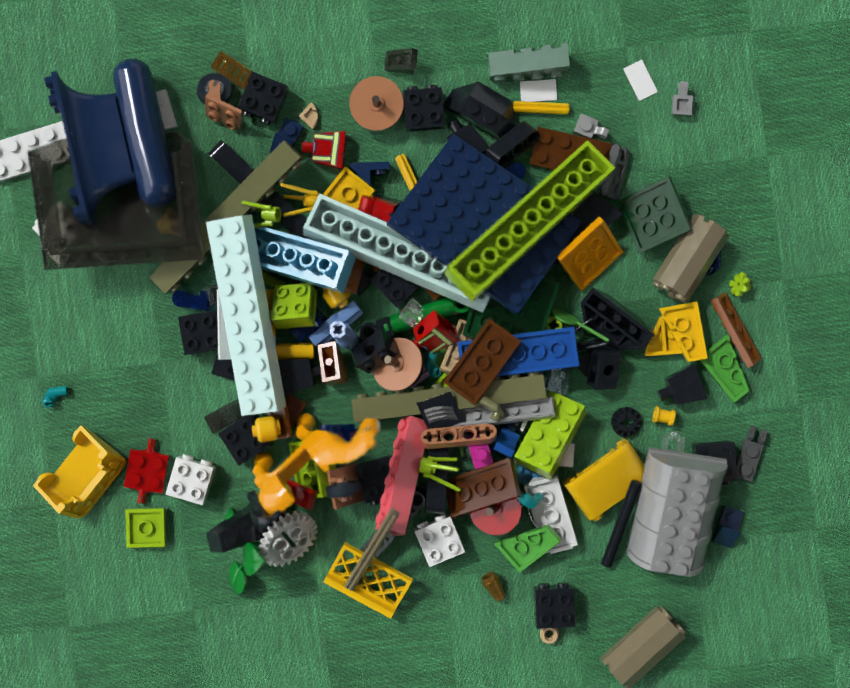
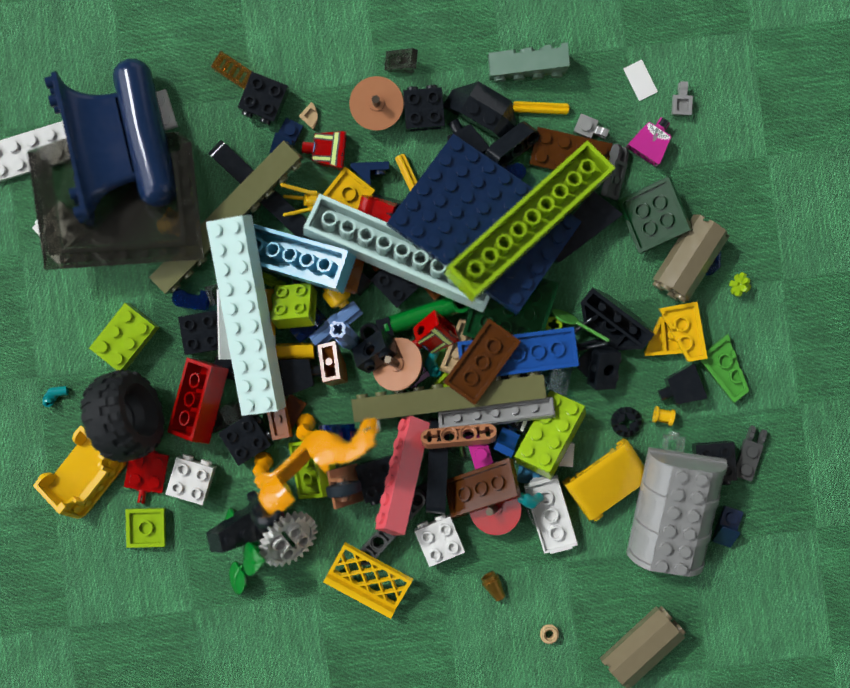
nougat plate [197,73,242,131] -> none
lime plant [241,201,281,229] -> none
yellow head [251,416,281,443] -> none
red plate [286,480,317,510] -> none
dark tan axle [345,508,399,591] -> none
clear piece [398,298,423,328] -> none
black sticker [416,391,463,429] -> none
lime plant [419,456,461,492] -> none
olive arm [479,395,504,422] -> none
bright green wing [494,524,562,573] -> none
white sticker [520,79,557,102] -> none
black brick [533,582,575,629] -> none
light orange plate [557,217,624,291] -> none
black axle [601,480,642,568] -> none
dark orange plate [711,292,762,368] -> none
none -> black tyre [80,369,165,462]
none -> lime brick [89,303,160,371]
none -> red brick [167,358,229,444]
none -> dark pink torso [626,117,671,167]

